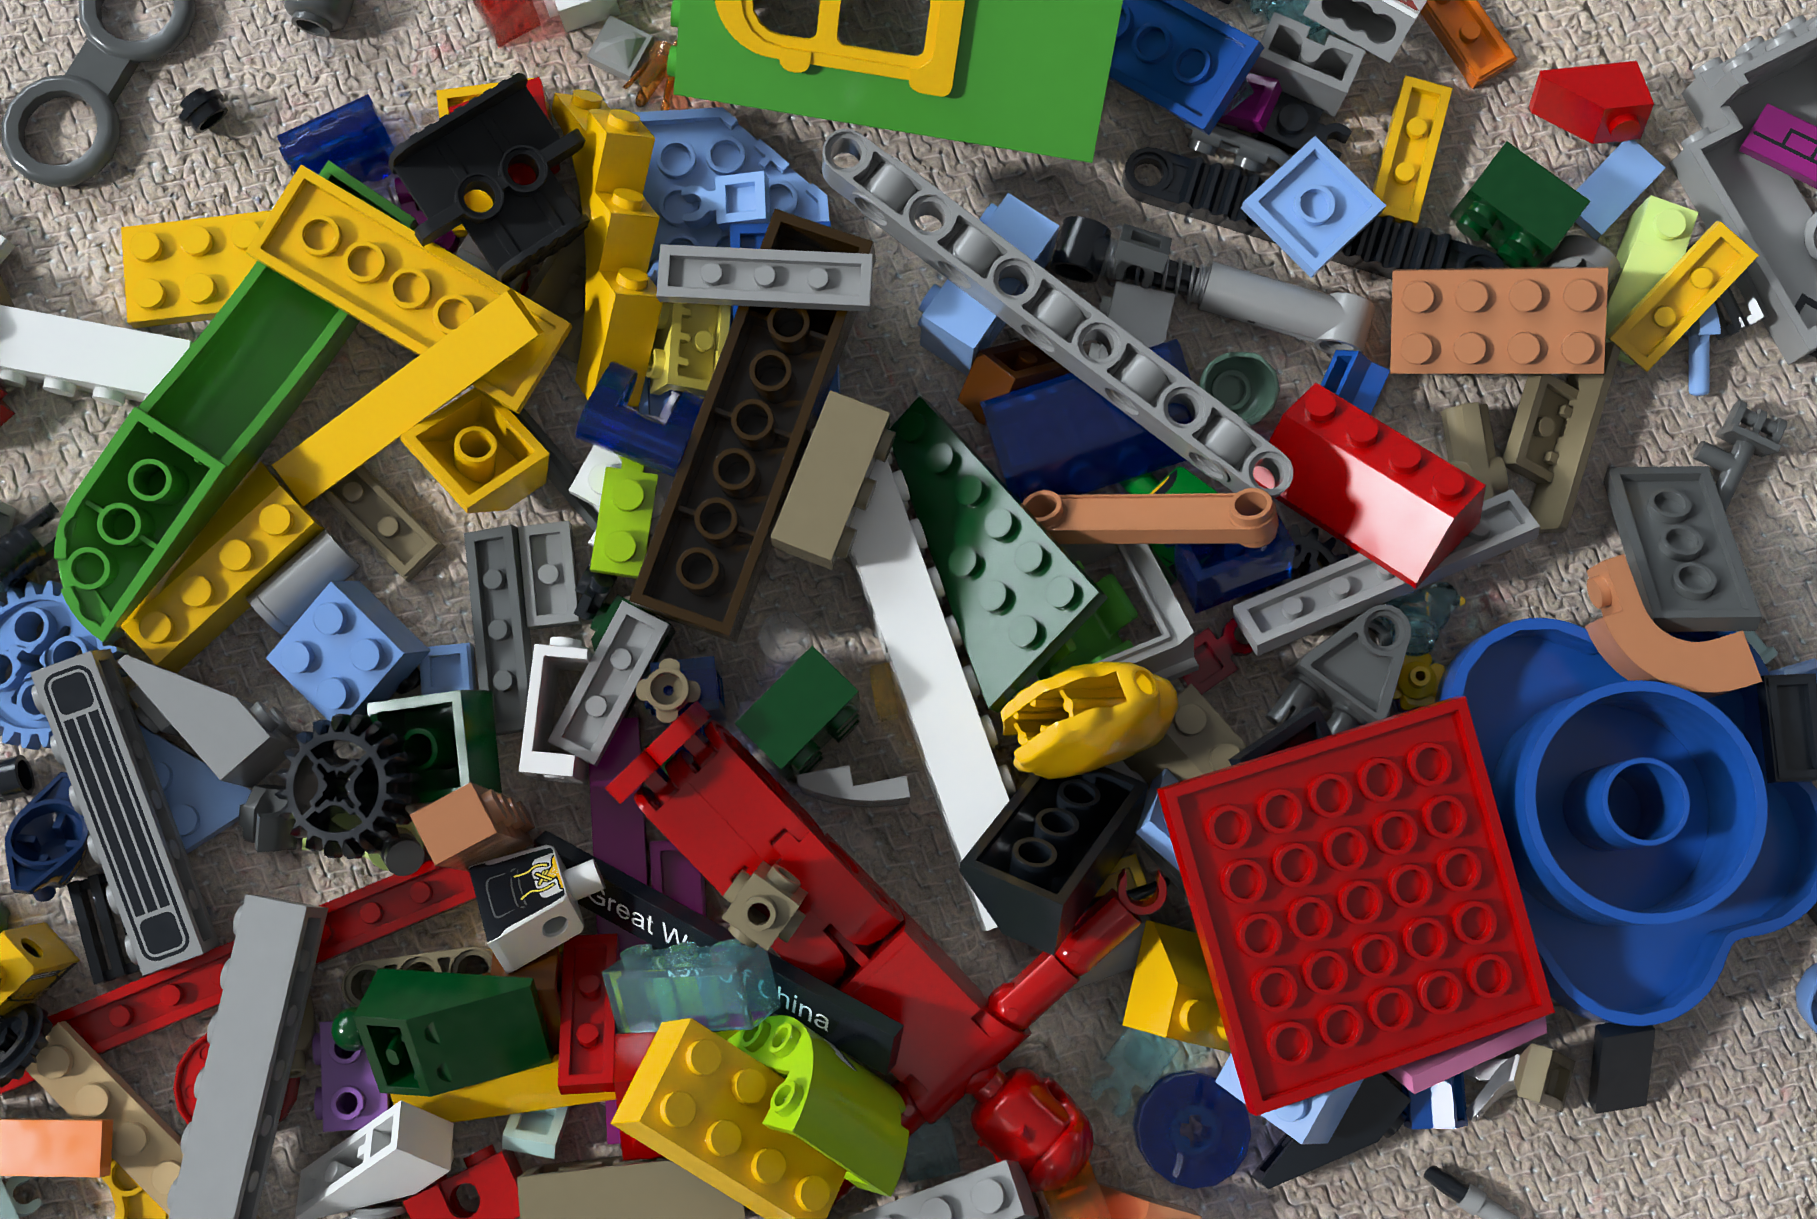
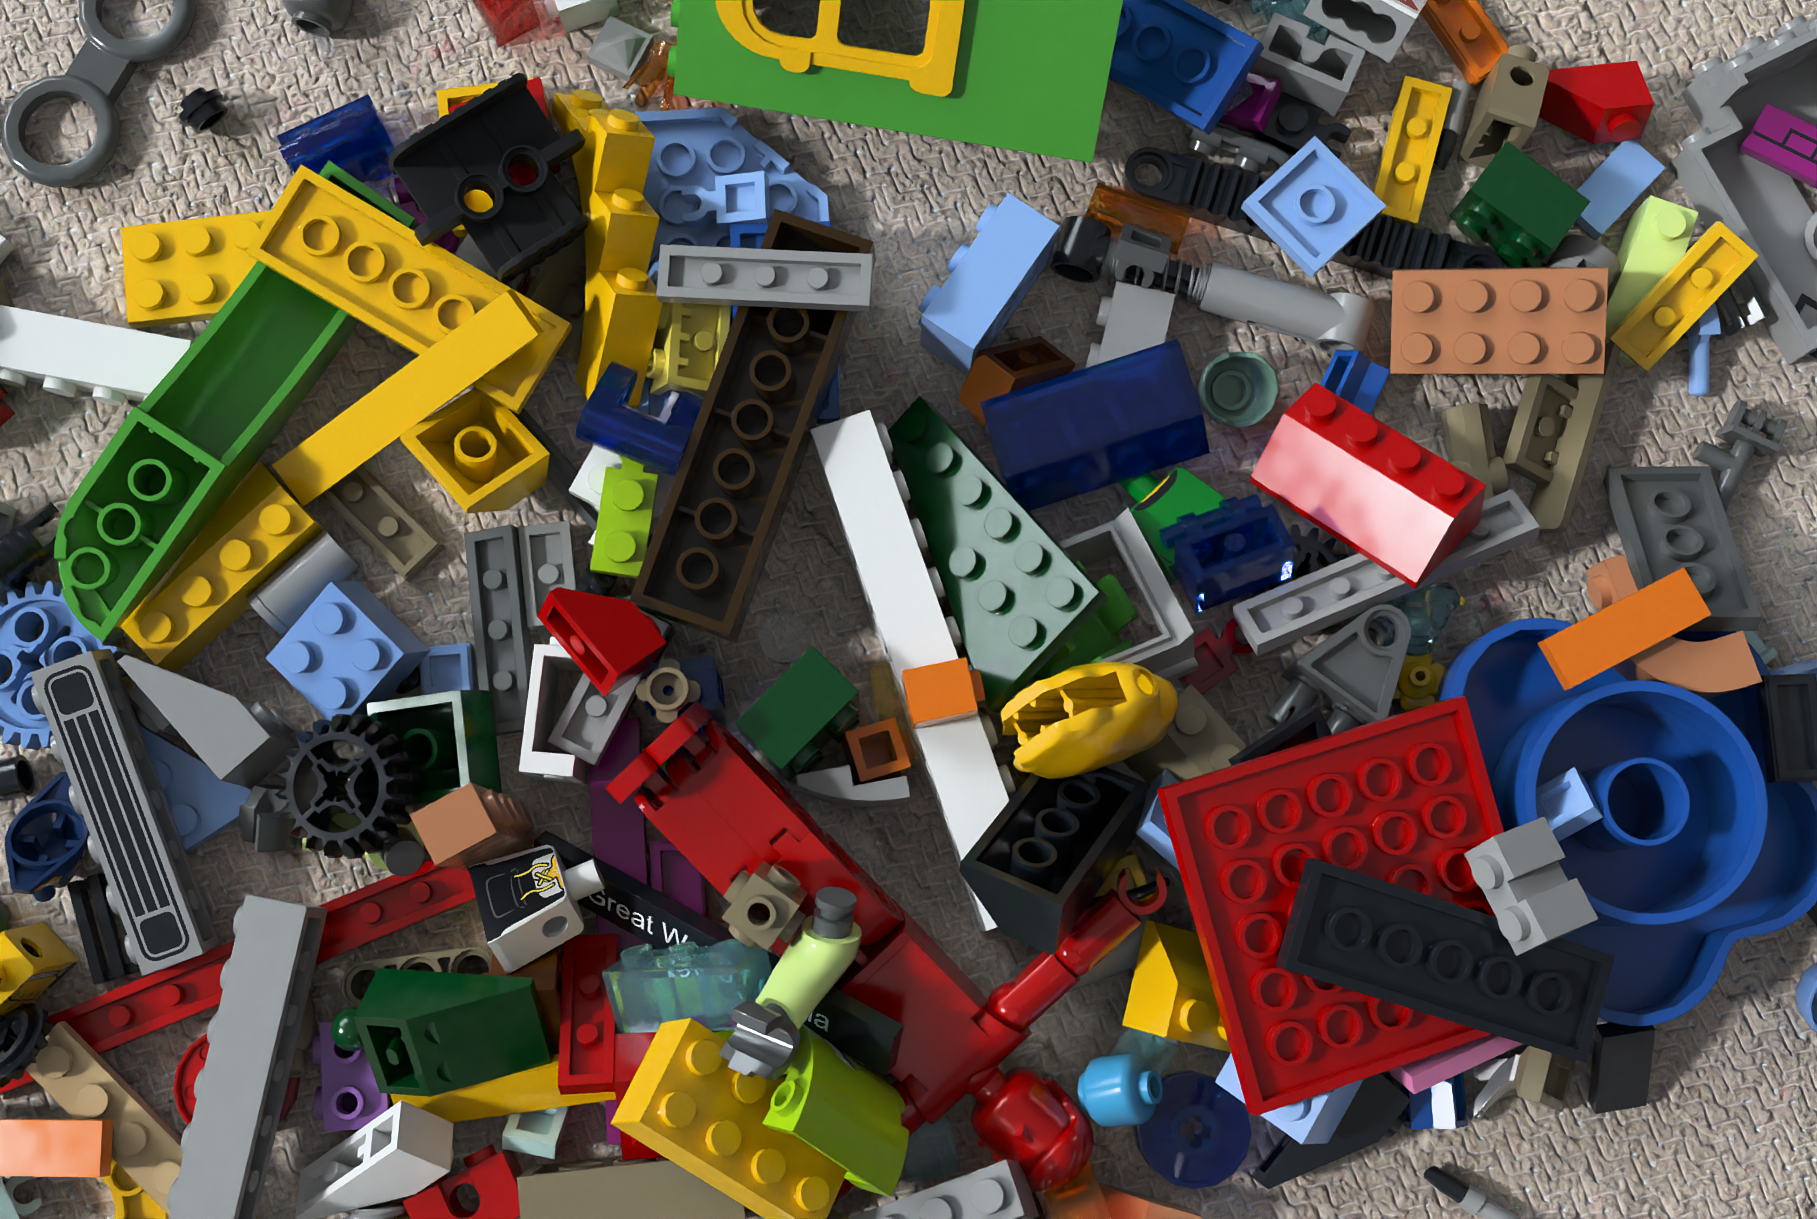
dark tan brick [770,390,896,570] -> none
light grey beam [822,129,1293,500] -> none
nougat piece [1022,488,1279,548] -> none
none -> red slope [537,587,667,697]
none -> piece [718,887,862,1081]
none -> orange brick [842,717,915,786]
none -> orange brick [901,657,985,730]
none -> dark azure head [1078,1053,1163,1128]
none -> clear orange tile [1085,182,1191,255]
none -> black plate [1275,857,1615,1063]
none -> light grey piece [1433,80,1472,171]
none -> dark tan torso [1457,44,1550,168]
none -> light grey brick [1464,816,1598,956]
none -> light blue plate [1536,767,1603,842]
none -> orange tile [1538,567,1712,691]

